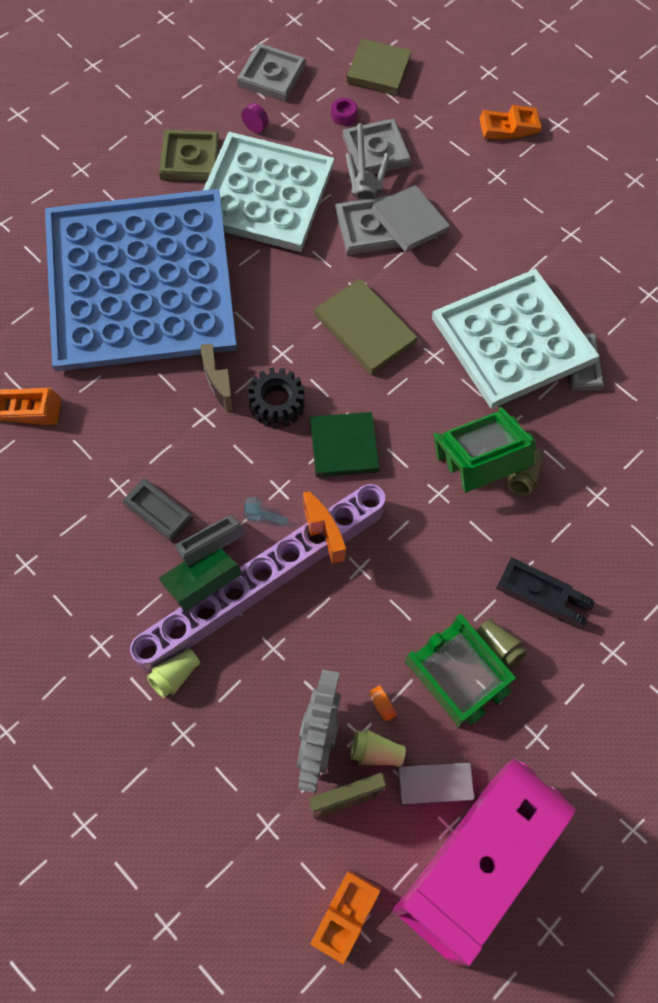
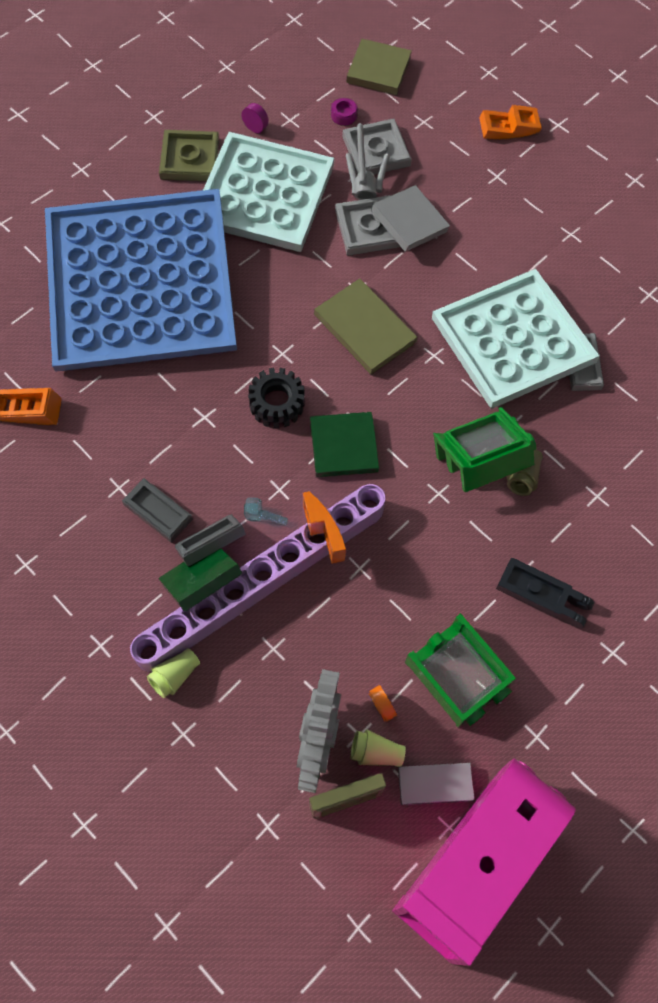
dark tan slope [200,344,233,412] -> none
light grey tile [237,43,306,102] -> none
orange slope [310,869,381,965] -> none
olive cone [477,619,527,670] -> none

